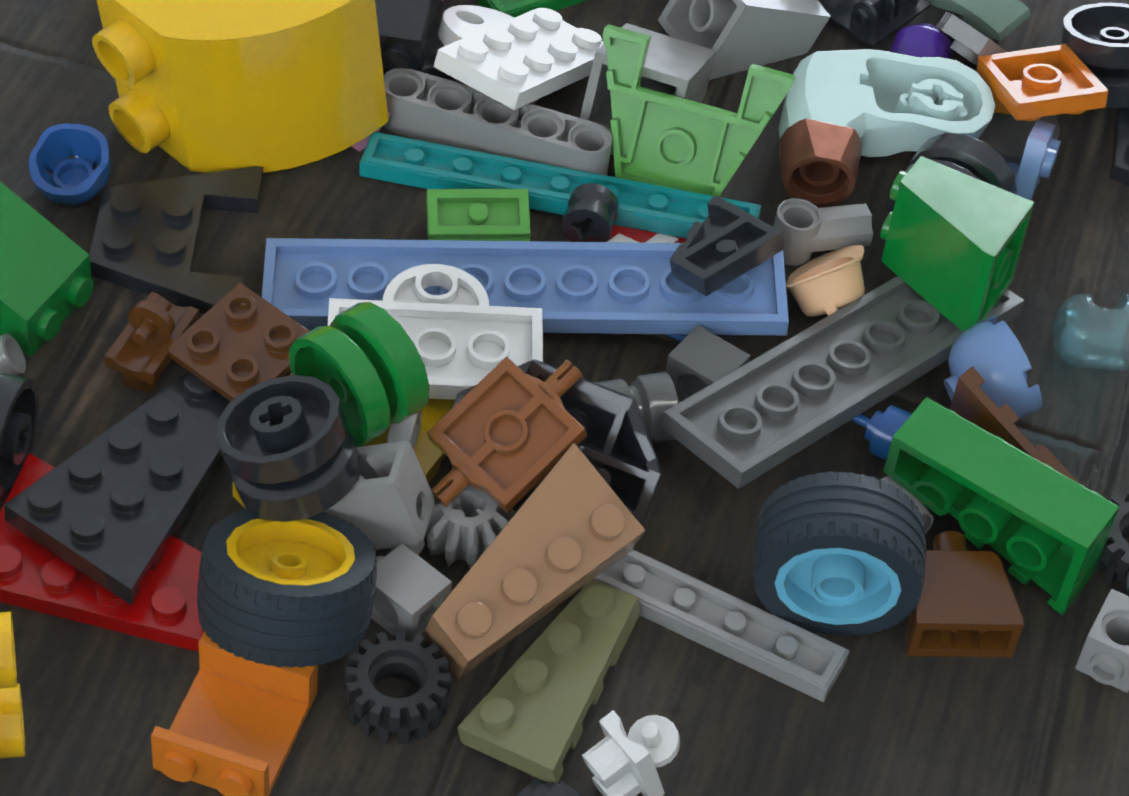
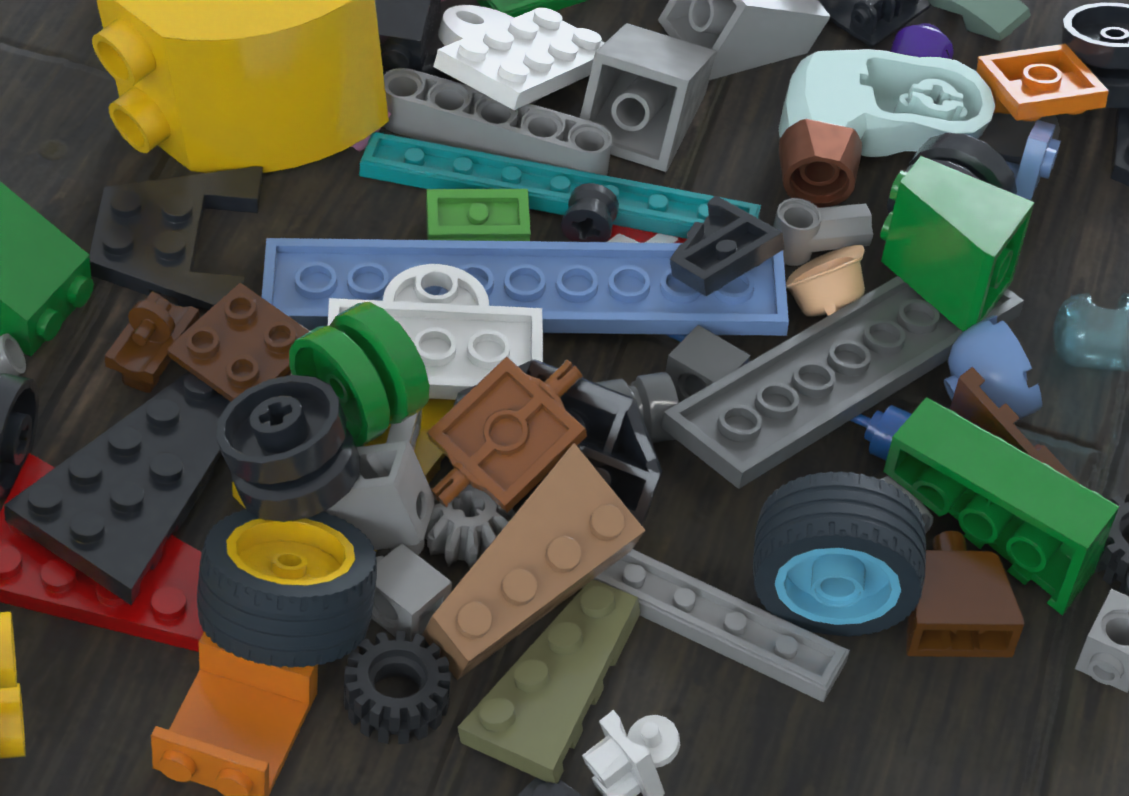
blue helmet [29,123,112,205] -> none
bright green wing [603,24,796,197] -> none
light grey wing [936,11,1007,66] -> none

